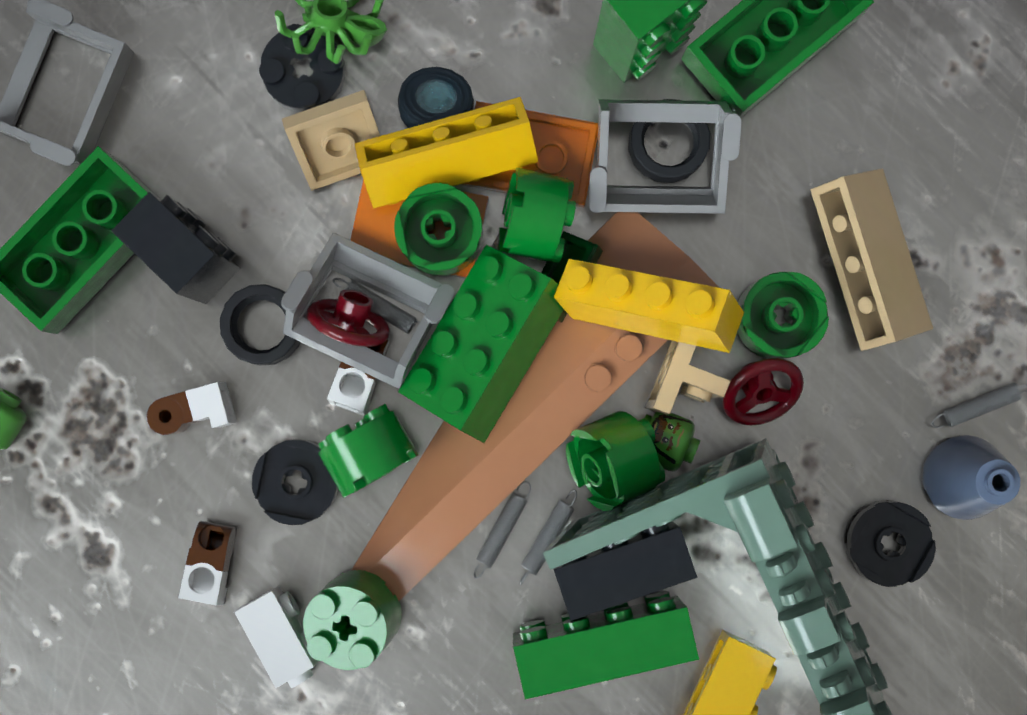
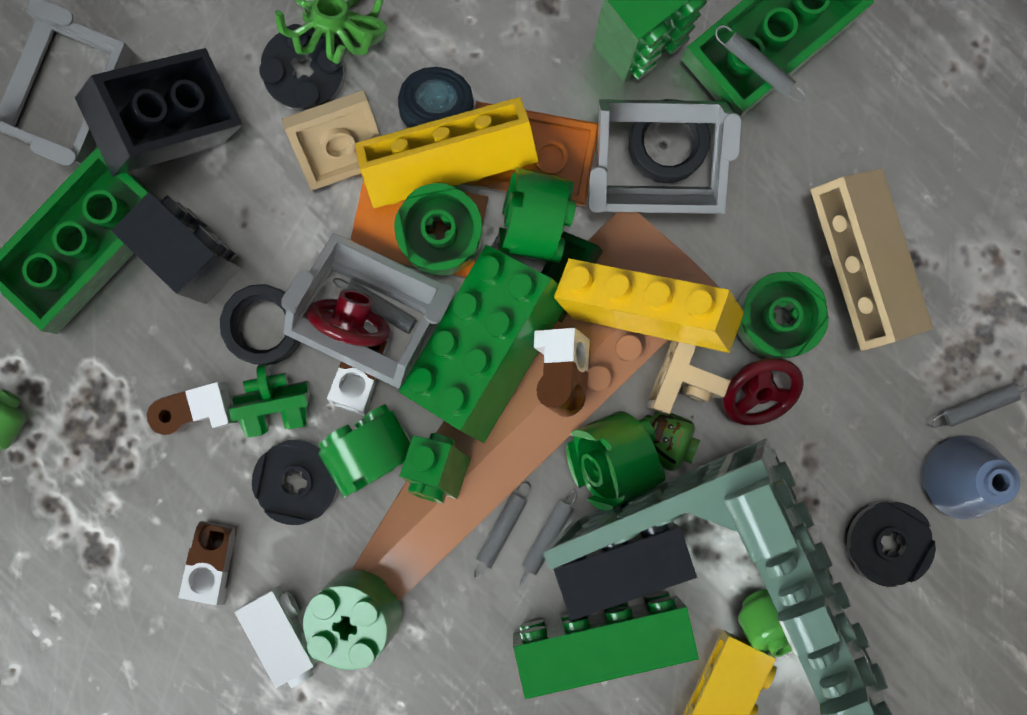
none -> black brick [75,48,243,177]
none -> green hips [228,364,310,438]
none -> green brick [399,433,471,504]
none -> leg [534,328,590,417]
none -> light grey piece [715,25,805,102]
none -> bright green head [738,589,792,657]

